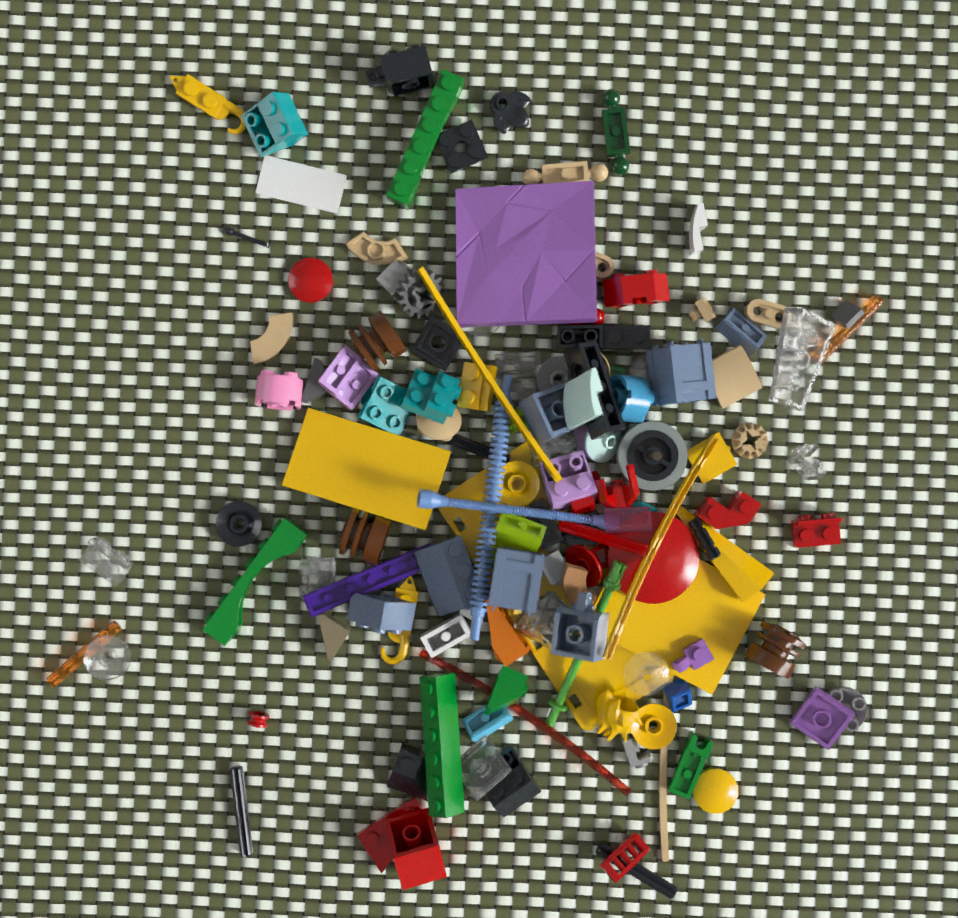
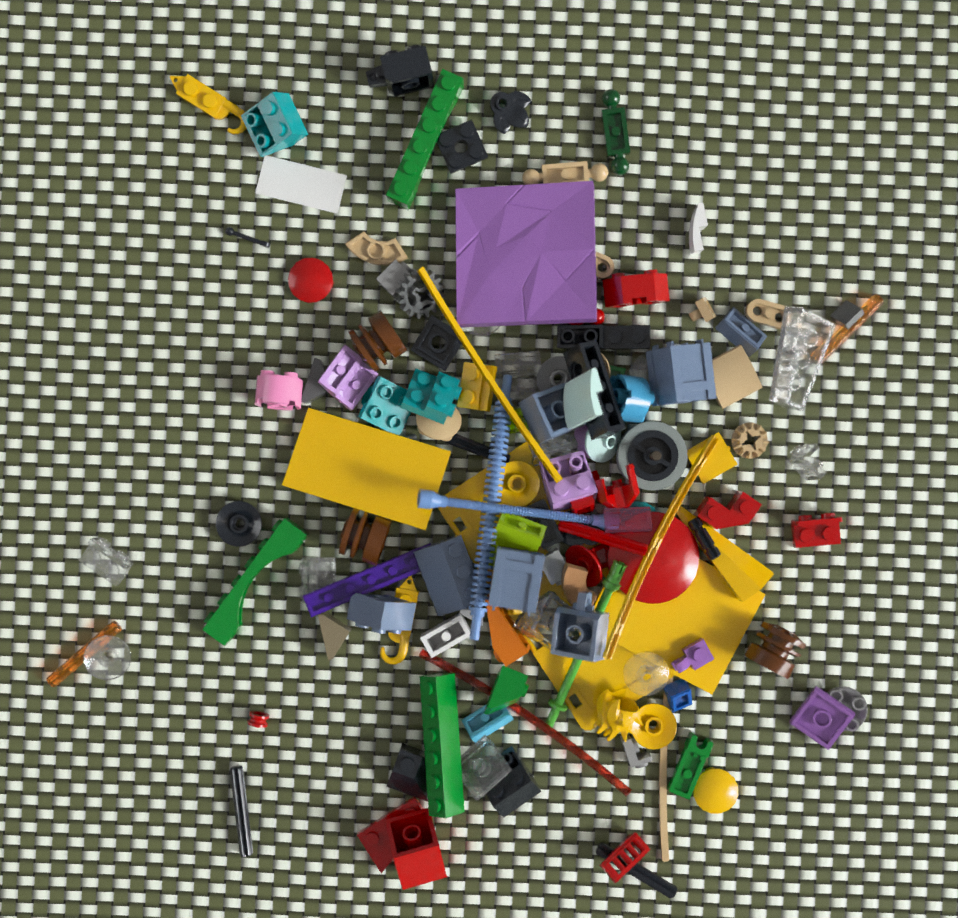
tan tile [250,313,294,364] -> none

